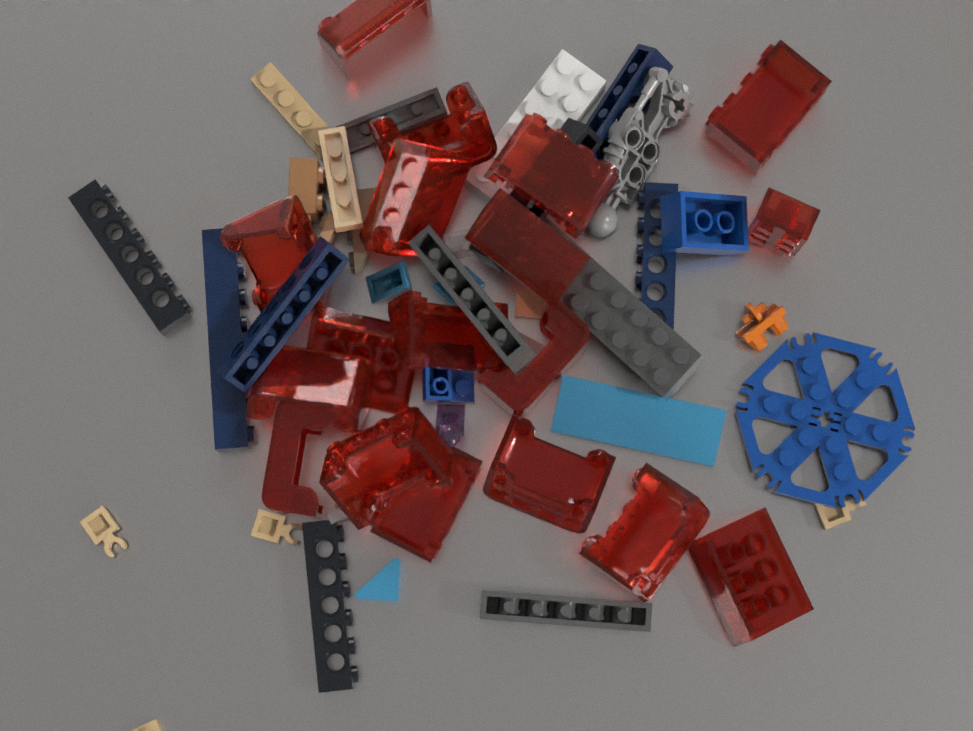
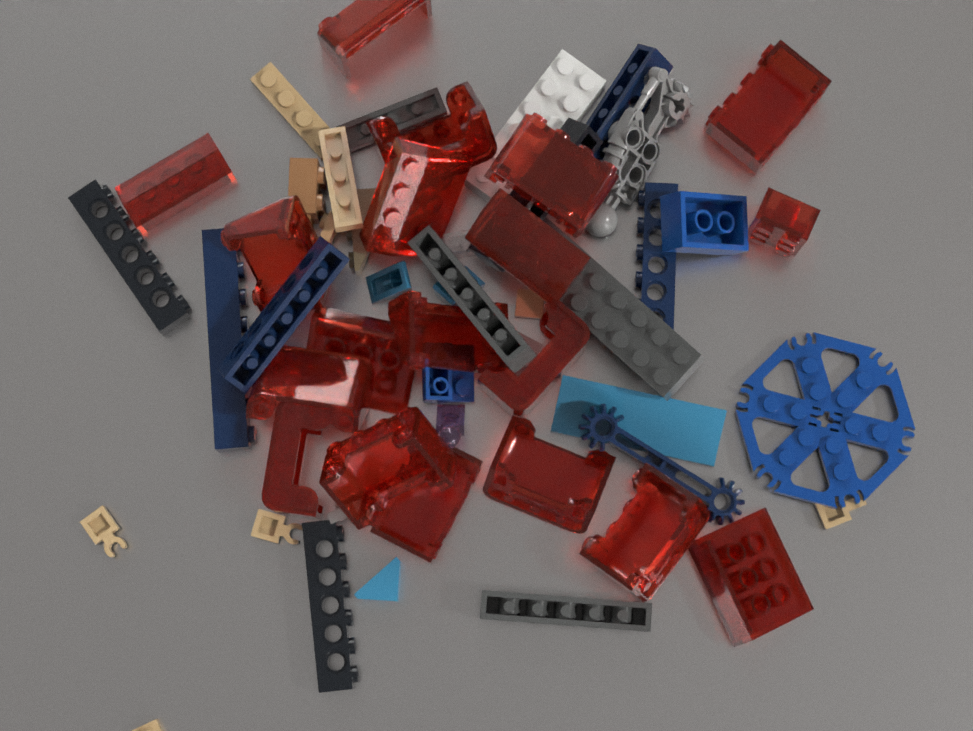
orange hips [735,302,789,351] -> none
none -> clear red slope [115,133,236,234]
none -> dark blue arm [578,404,745,525]

